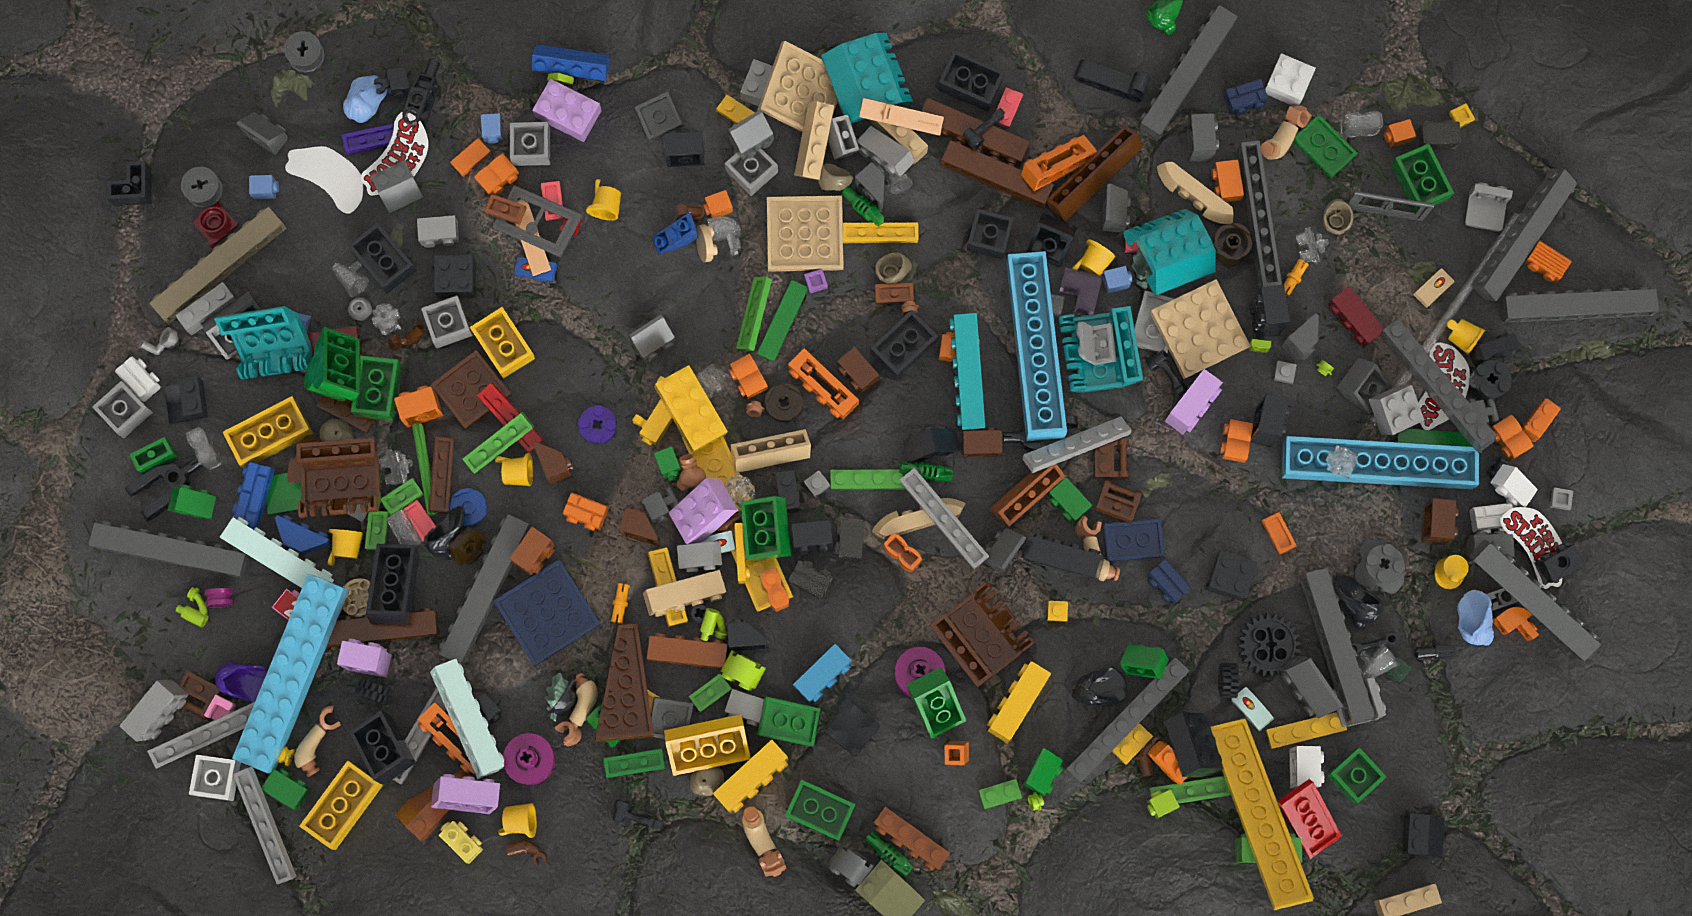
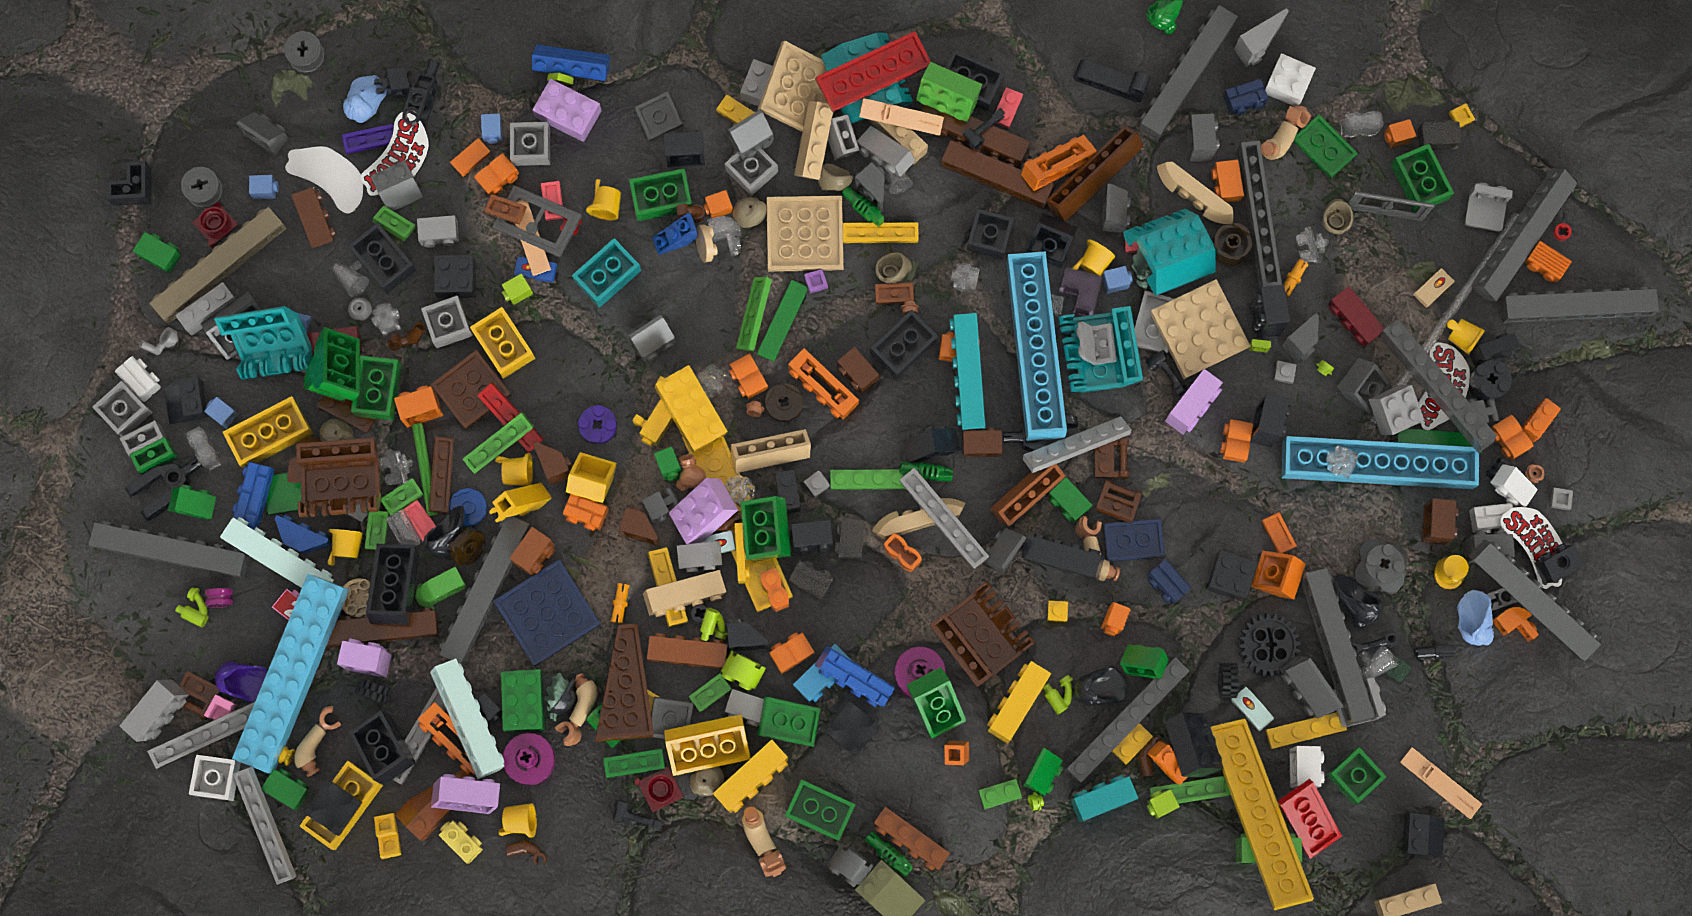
none -> light grey brick [120,421,168,456]
none -> green brick [133,232,182,274]
none -> medium blue brick [204,397,239,429]
none -> reddish brown wedge [291,187,337,248]
none -> black brick [304,779,363,836]
none -> bright green plate [372,206,415,241]
none -> yellow slope [374,813,401,859]
none -> bright green piece [415,567,467,611]
none -> yellow brick [489,483,552,522]
none -> green brick [501,669,545,733]
none -> lime brick [502,273,533,305]
none -> yellow piece [566,452,617,503]
none -> teal brick [572,238,641,308]
none -> green brick [629,168,692,221]
none -> dark red hat [634,766,683,813]
none -> dark tan hair [732,197,767,228]
none -> orange brick [769,632,815,674]
none -> red plate [815,31,931,112]
none -> blue brick [815,646,895,707]
none -> bright green brick [916,62,982,122]
none -> clear brick [950,263,980,292]
none -> lime plant [1043,675,1073,715]
none -> teal brick [1070,775,1139,823]
none -> orange brick [1101,602,1131,637]
none -> light grey slope [1234,8,1289,67]
none -> orange slope [1251,550,1306,599]
none -> light nougat piece [1400,747,1482,819]
none -> nougat plate [1525,464,1544,483]
none -> red bush [1553,223,1572,241]

